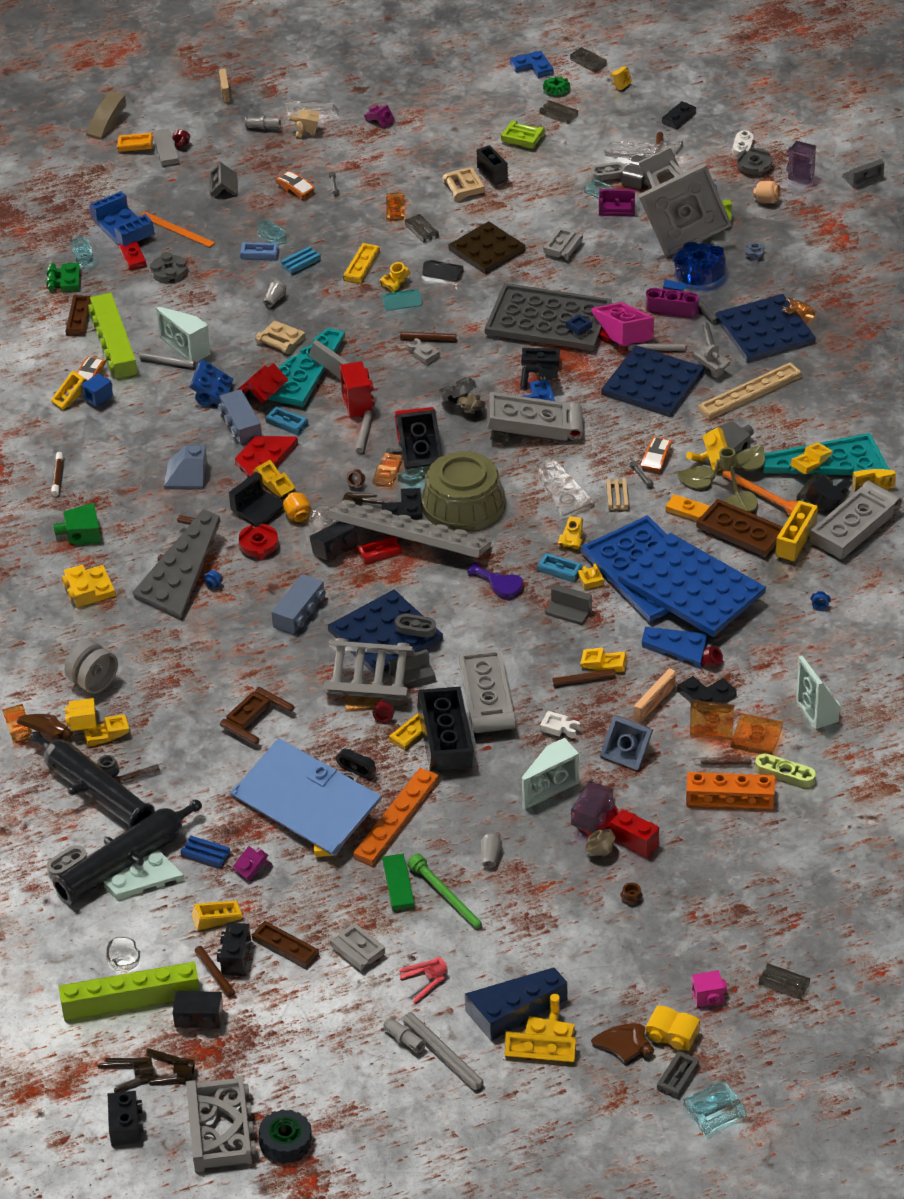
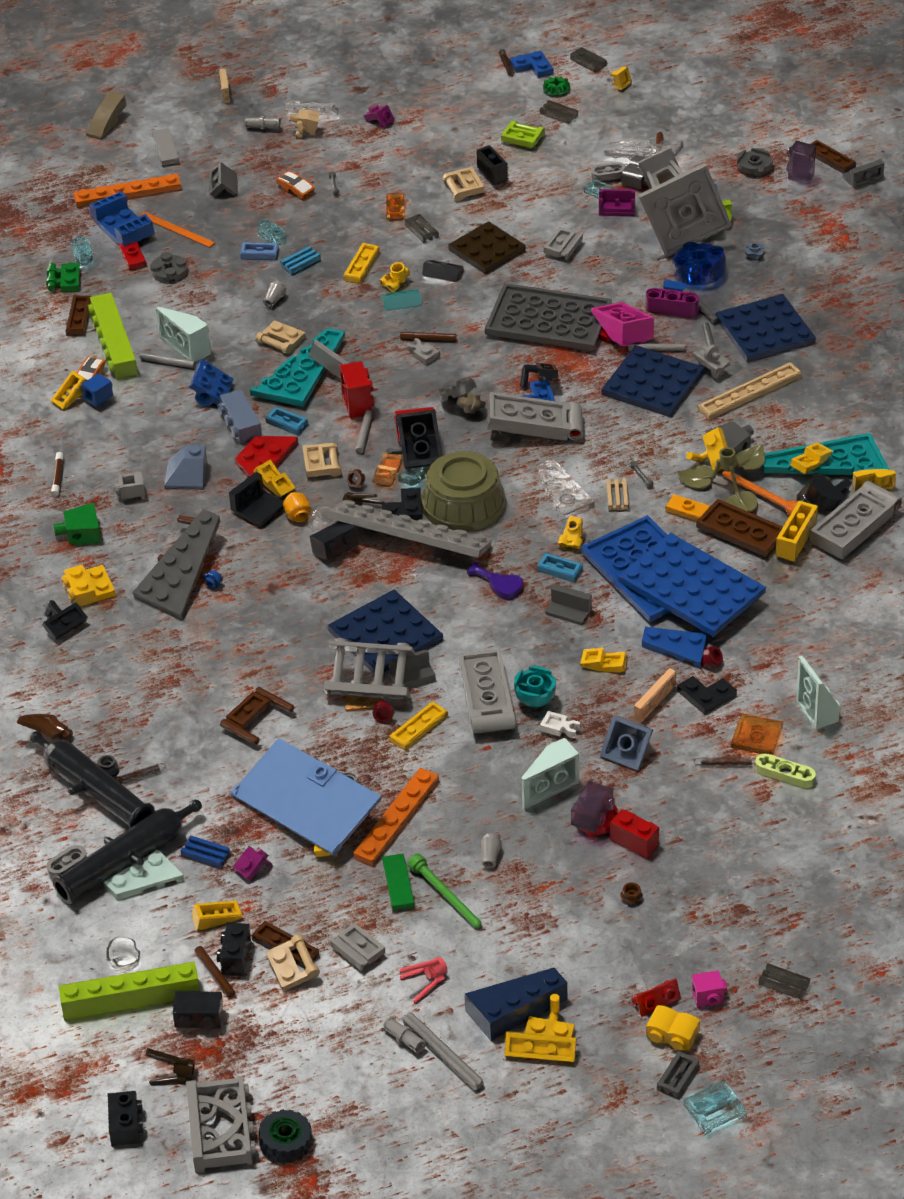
clear orange slope [2,704,32,743] -> none
light grey wheel [64,640,118,694] -> none
yellow brick [65,698,97,731] -> none
yellow slope [83,714,129,747] -> none
dark brown plant [97,1057,154,1093] -> none
light orange plate [117,133,154,152] -> none
dark red tile [172,129,190,148] -> none
red bracket [237,363,288,403] -> none
red plate [239,524,279,560] -> none
sand blue brick [272,574,326,634] -> none
black plate [336,748,376,779] -> none
red tile [357,536,402,565] -> none
dark grey plate [395,614,436,637] -> none
black brick [417,687,474,771] -> none
black plate [521,348,560,367] -> none
reddish brown bar [552,669,615,686] -> none
dark blue tile [566,314,592,336] -> none
yellow tile [578,564,604,590] -> none
dark tan plate [585,829,615,857] -> none
reddish brown arm [591,1023,654,1063] -> none
slope [641,437,672,472] -> none
black plate [662,101,696,129] -> none
orange brick [686,772,775,809] -> none
clear orange plate [690,700,735,740] -> none
white plate [733,130,753,157] -> none
light nougat head [753,181,781,204] -> none
clear orange plate [782,298,816,318] -> none
blue plate [810,591,831,610] -> none
none -> black plate [42,600,88,641]
none -> orange plate [73,174,182,208]
none -> light grey brick [115,472,145,499]
none -> tan plate [266,934,320,992]
none -> tan plate [302,443,342,477]
none -> reddish brown piece [499,47,515,78]
none -> teal cylinder [514,666,556,708]
none -> red hinge [631,978,681,1016]
none -> reddish brown tile [805,140,856,174]

